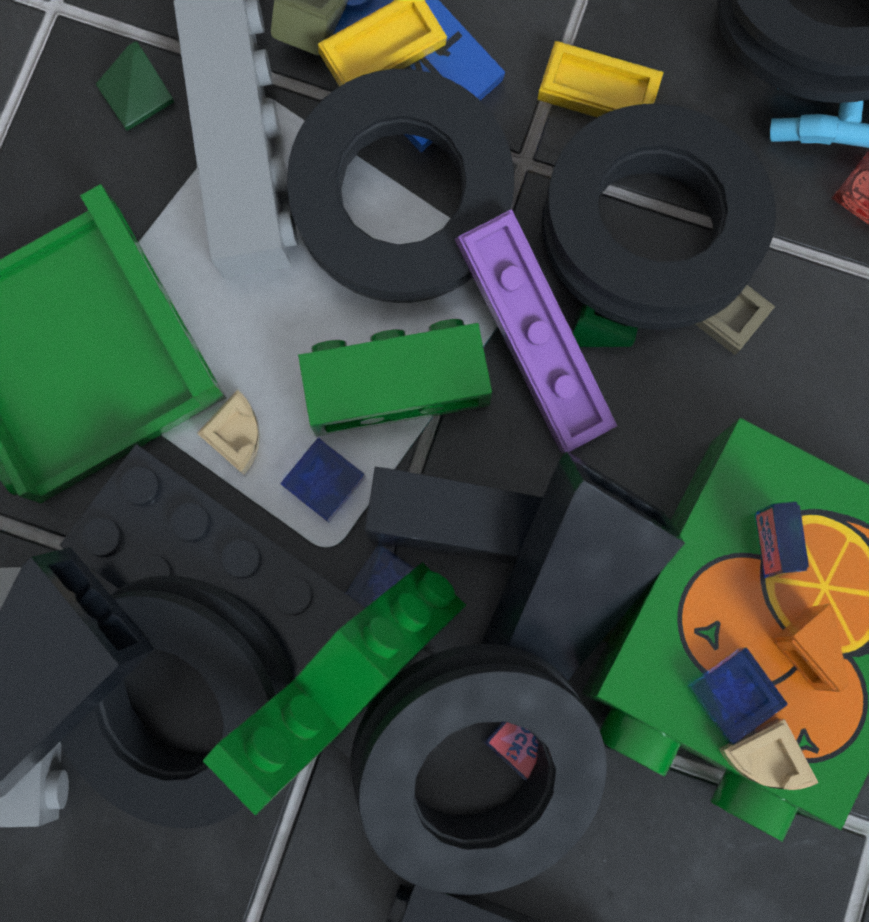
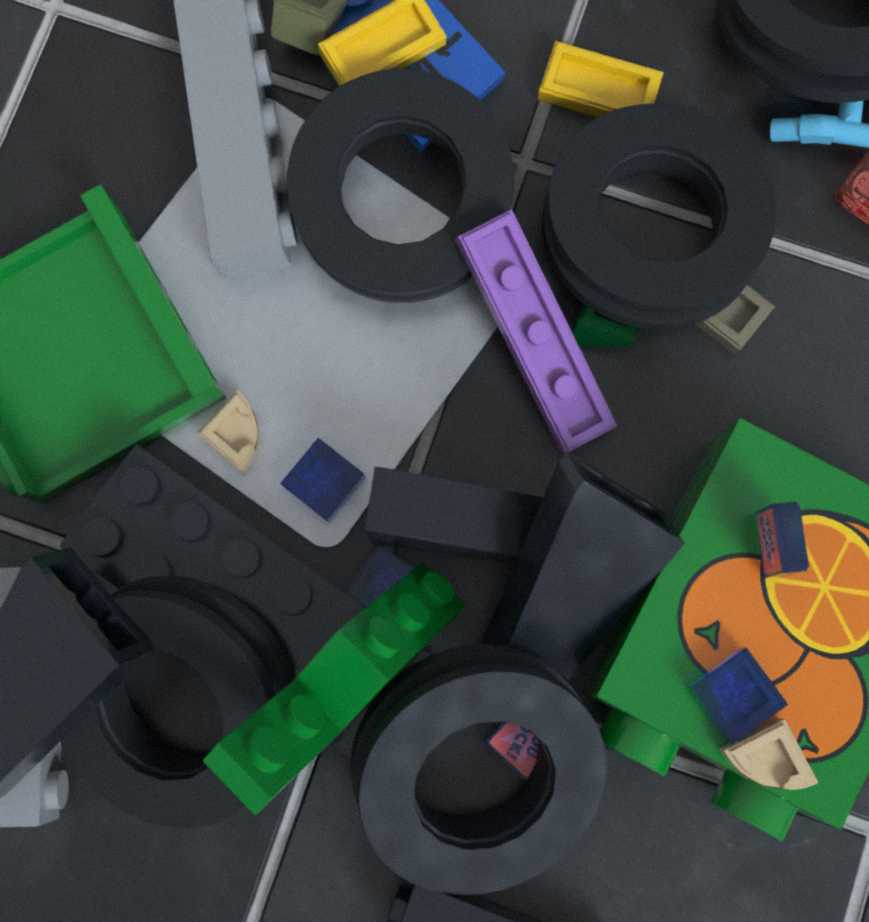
dark green slope [96,41,174,131] -> none
green brick [298,319,492,437] -> none
orange slope [774,604,849,692] -> none

